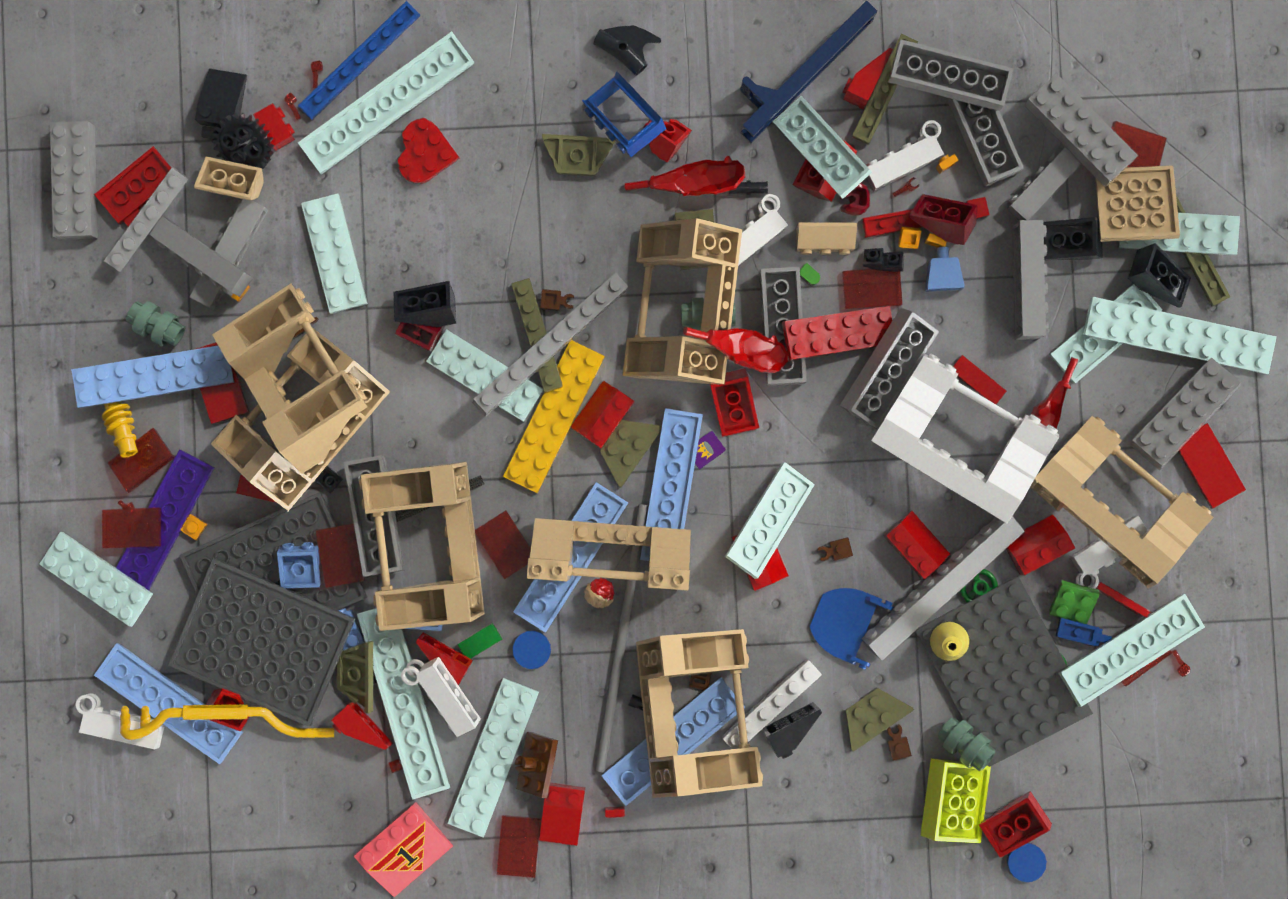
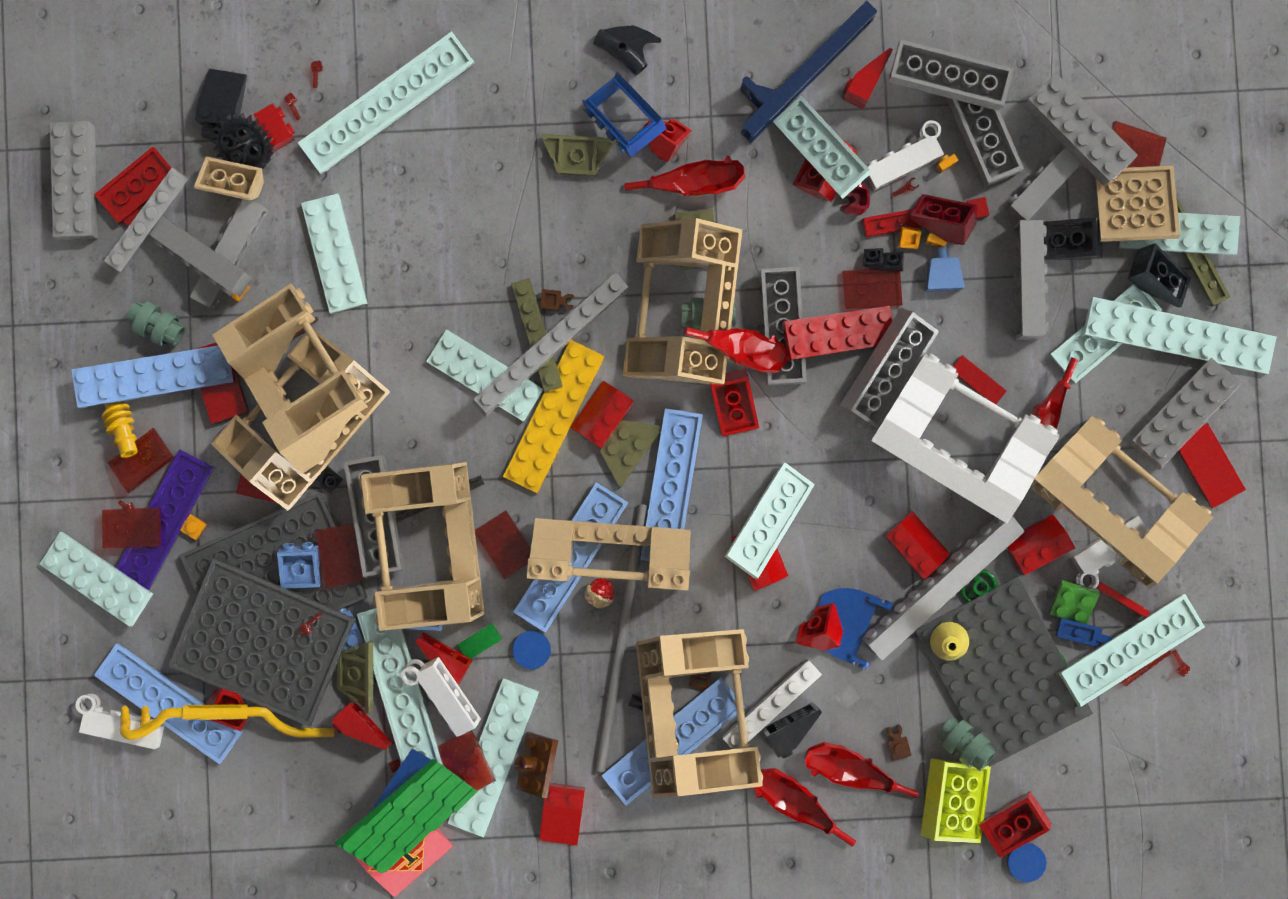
blue tile [298,1,420,120] -> none
black slope [393,281,456,327] -> none
dark red slope [395,322,445,352] -> none
red plate [398,118,460,184] -> none
clear red tile [497,815,541,878] -> none
red tile [605,806,625,818] -> none
dark purple sticker [695,431,726,470] -> none
black pin [729,180,768,195] -> none
white hinge [738,194,788,266] -> none
tan slope [796,223,857,255] -> none
bright green piece [800,263,820,285] -> none
reddish brown plate [817,537,853,561] -> none
olive wing [845,688,914,752] -> none
olive plate [852,34,918,145] -> none
none -> clear red hand [300,611,323,636]
none -> green piece [334,748,478,873]
none -> clear red plate [437,730,496,791]
none -> red piece [752,768,856,847]
none -> red slope [795,603,843,651]
none -> red piece [805,742,919,798]

